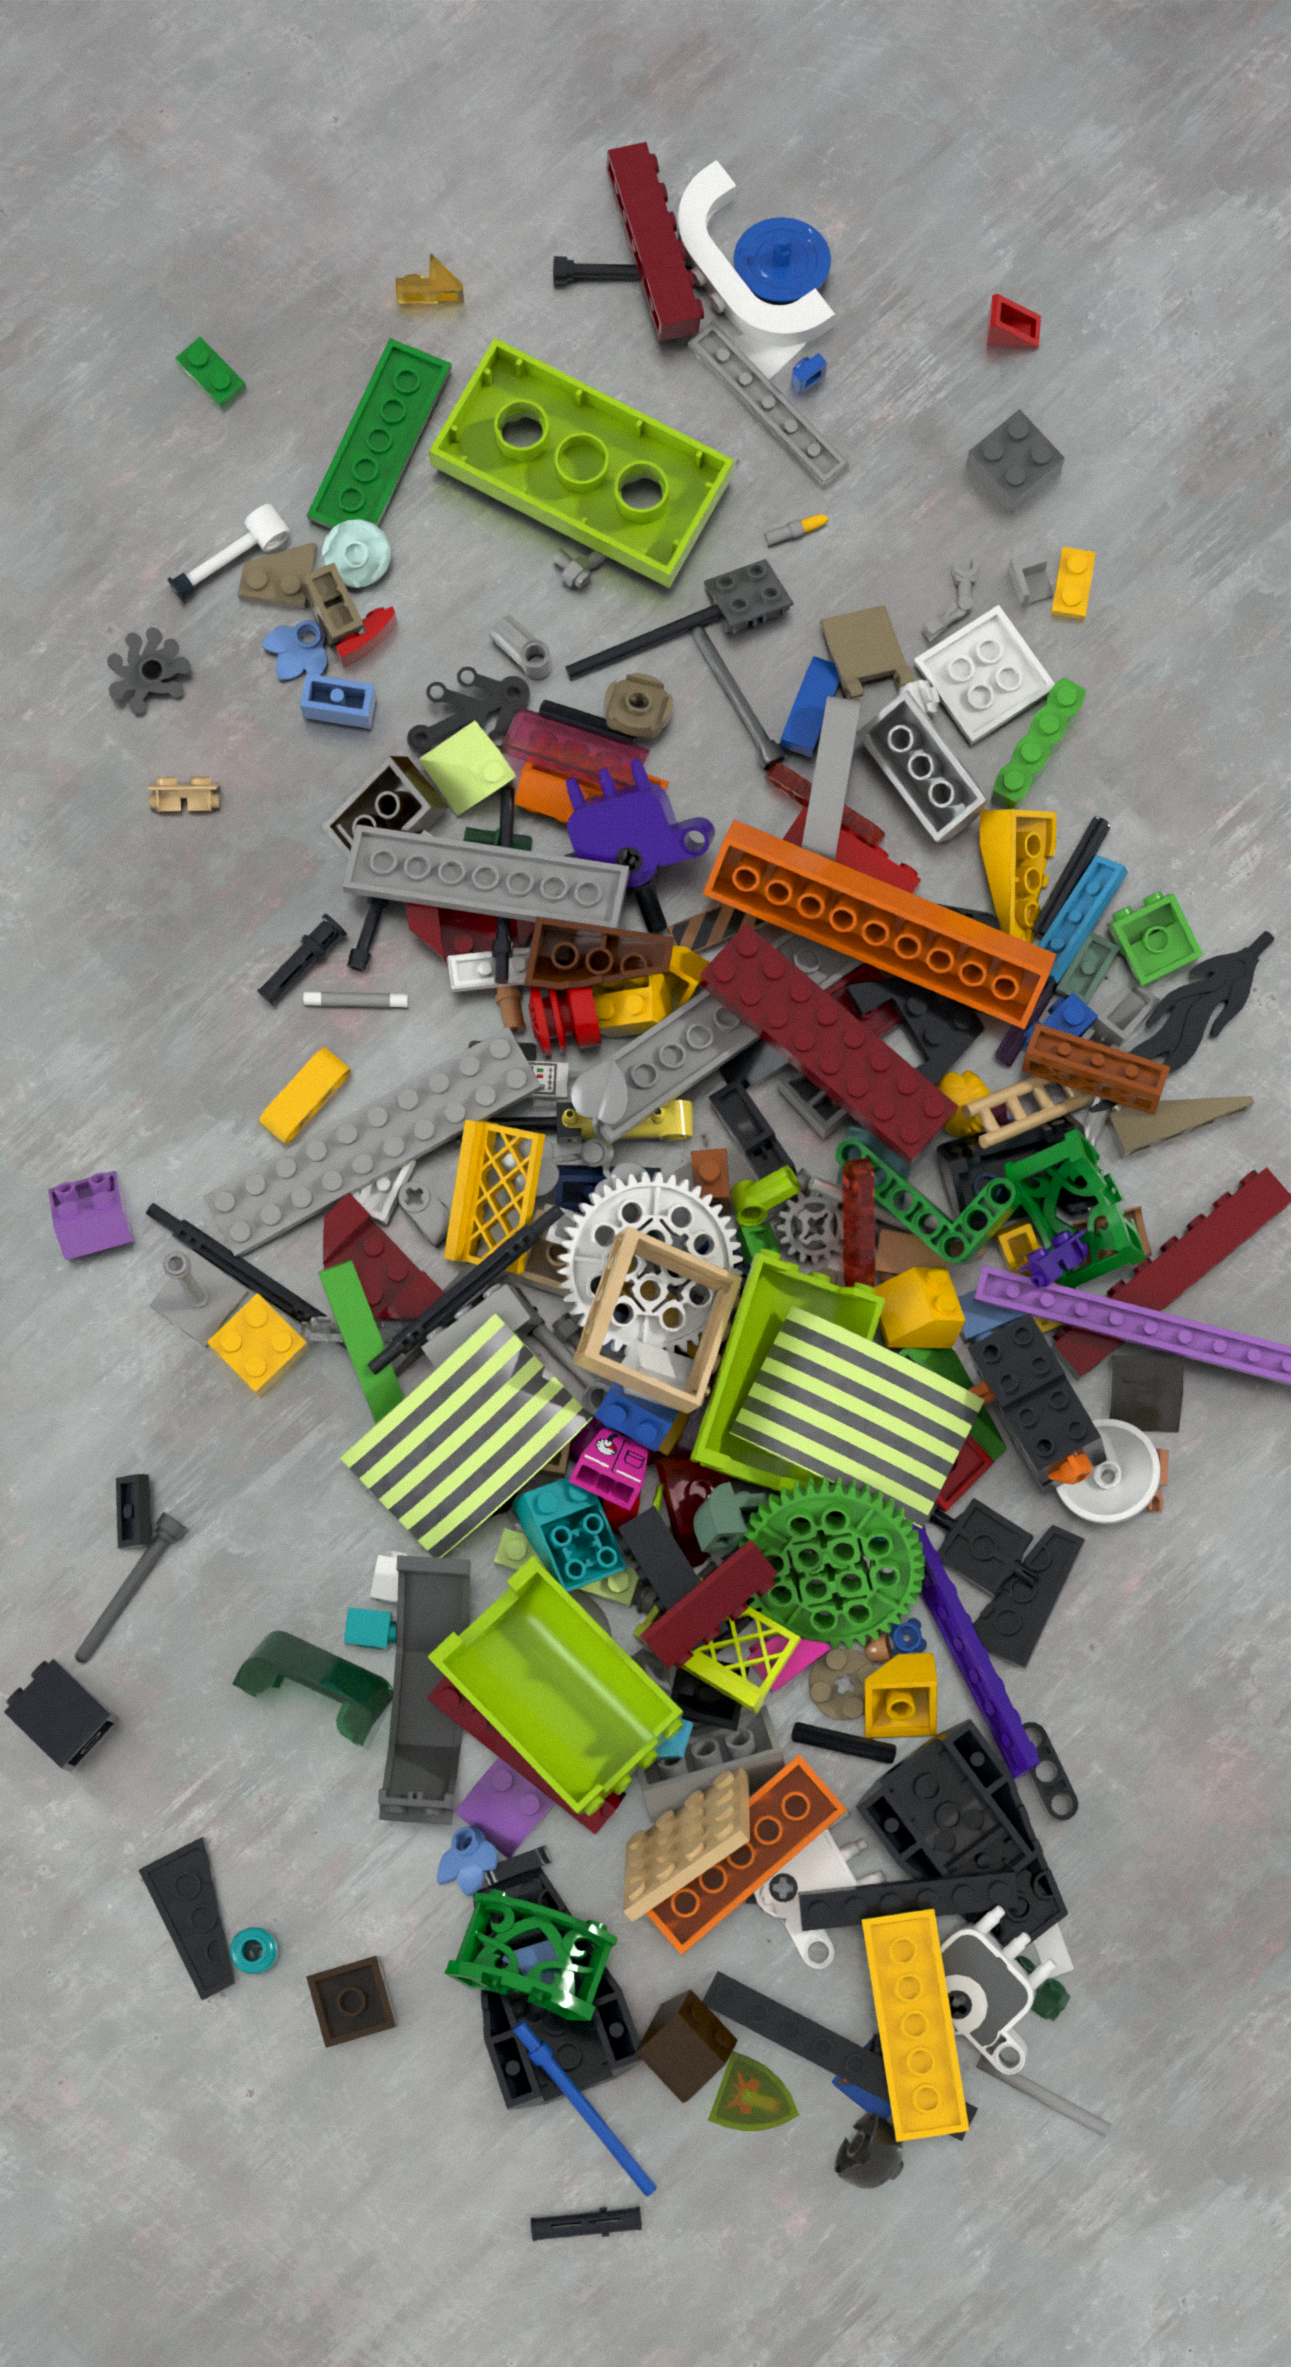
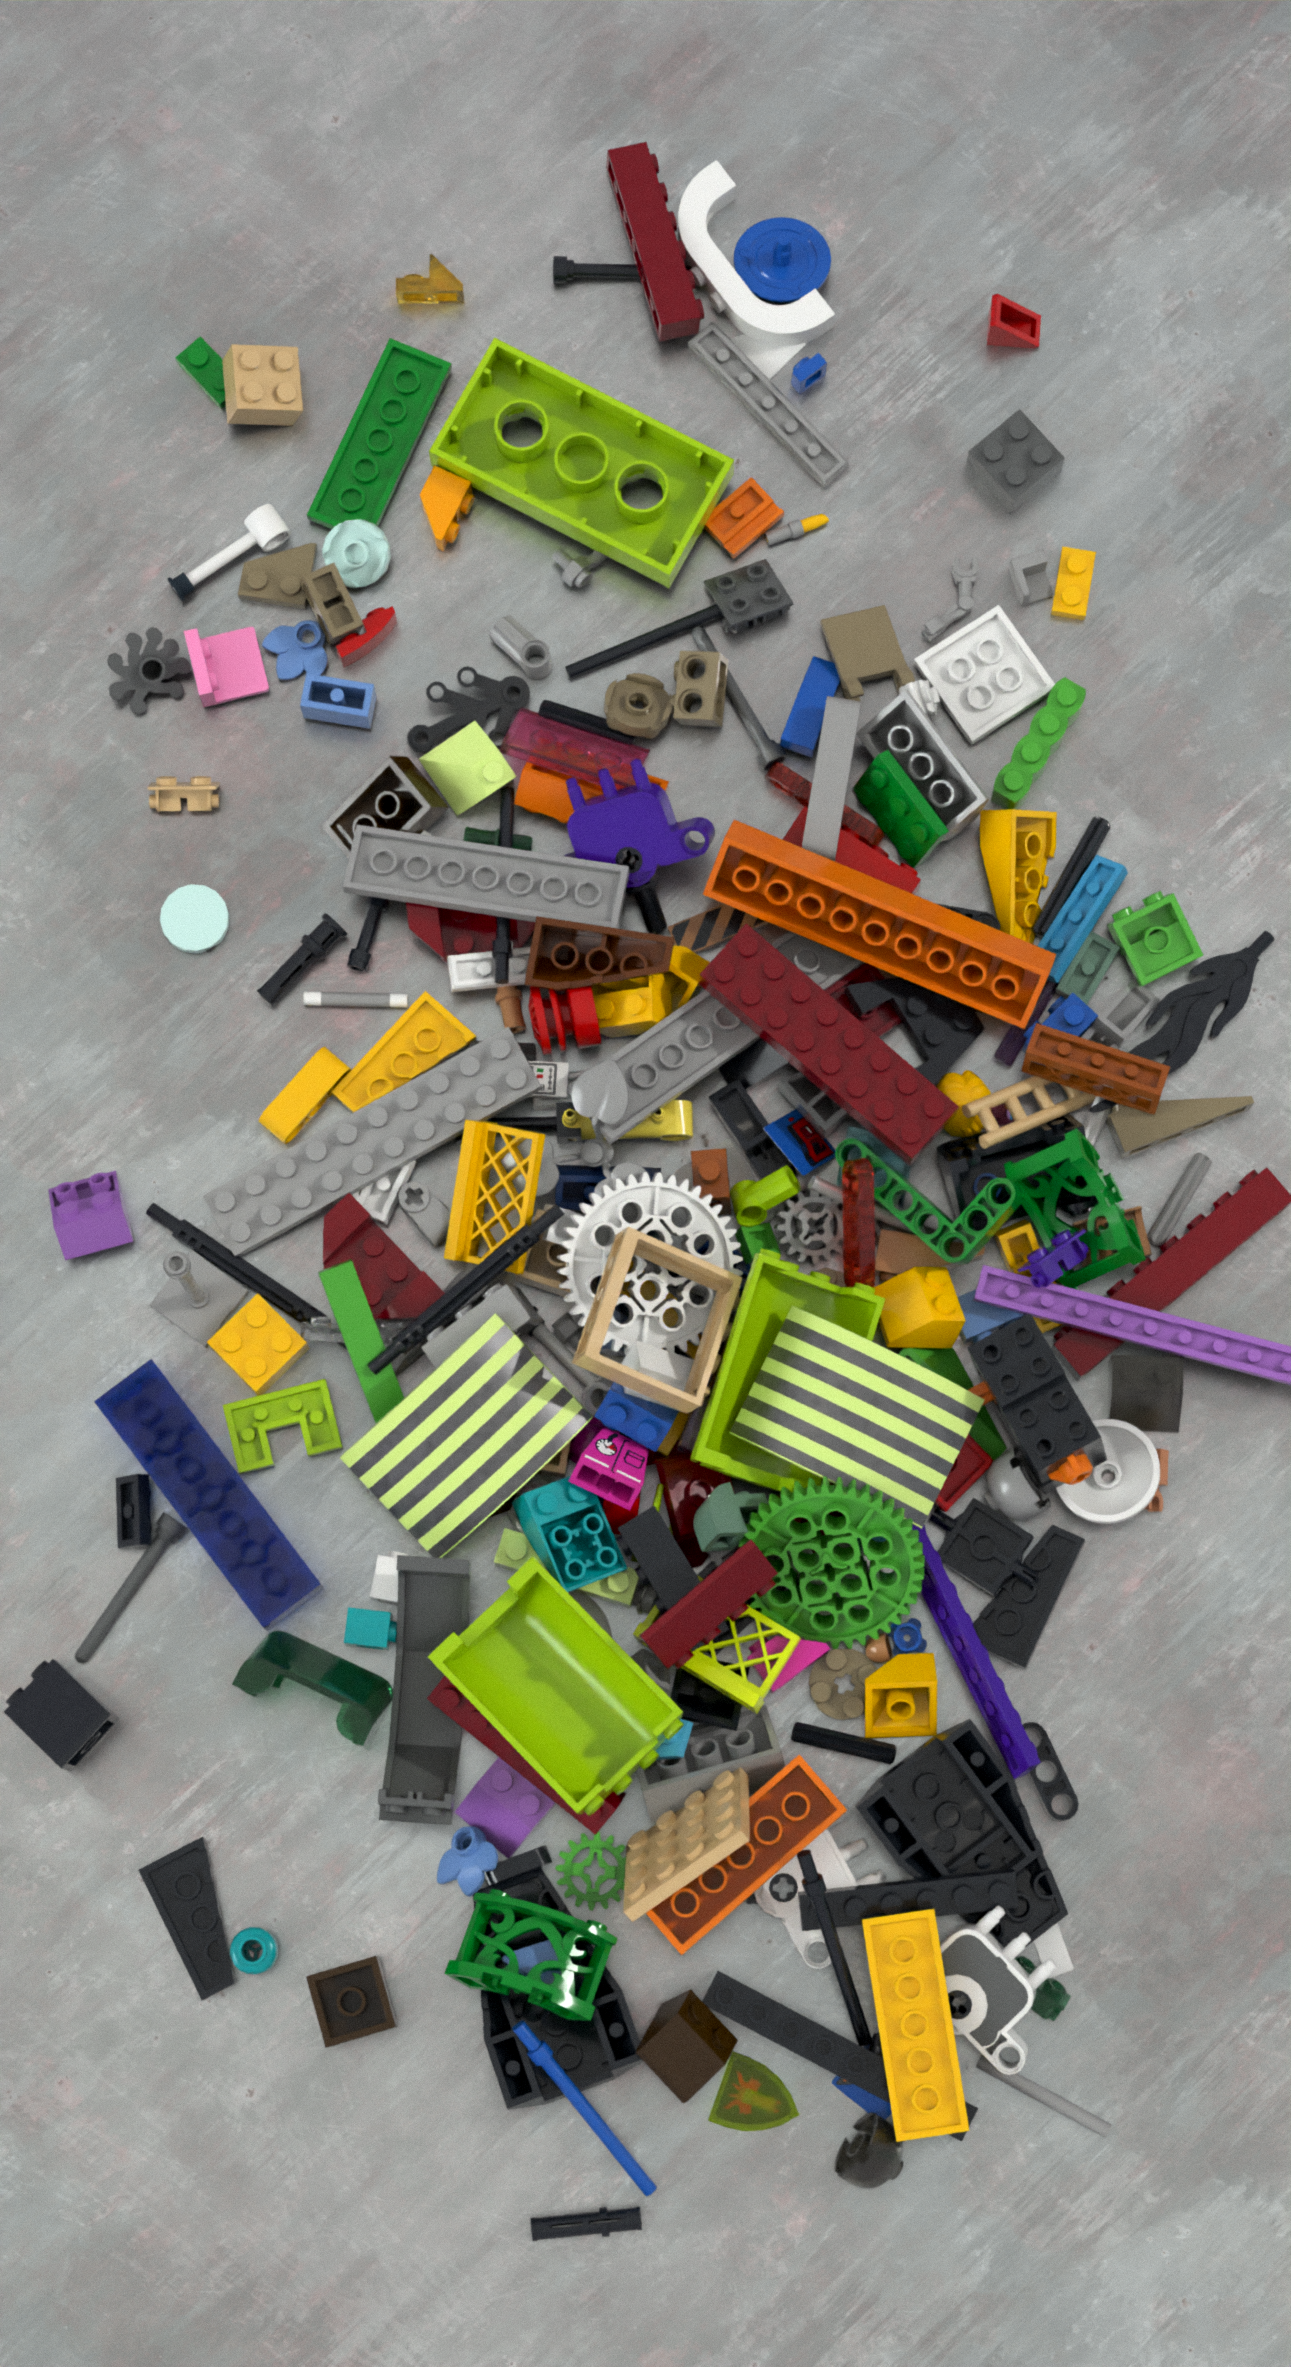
none -> clear blue brick [94,1359,324,1631]
none -> light aqua tile [160,884,230,954]
none -> bright pink bracket [184,627,269,707]
none -> tan brick [222,344,303,426]
none -> lime plate [222,1379,343,1475]
none -> yellow wing [331,991,477,1113]
none -> light orange slope [420,465,475,551]
none -> bright green gear [555,1832,626,1911]
none -> dark tan brick [670,651,729,727]
none -> orange plate [704,477,784,559]
none -> sticker [763,1109,836,1176]
none -> black bar [797,1850,872,2046]
none -> green plate [852,749,949,869]
none -> light grey cylinder [984,1447,1051,1520]
none -> light grey axle [1147,1152,1212,1247]

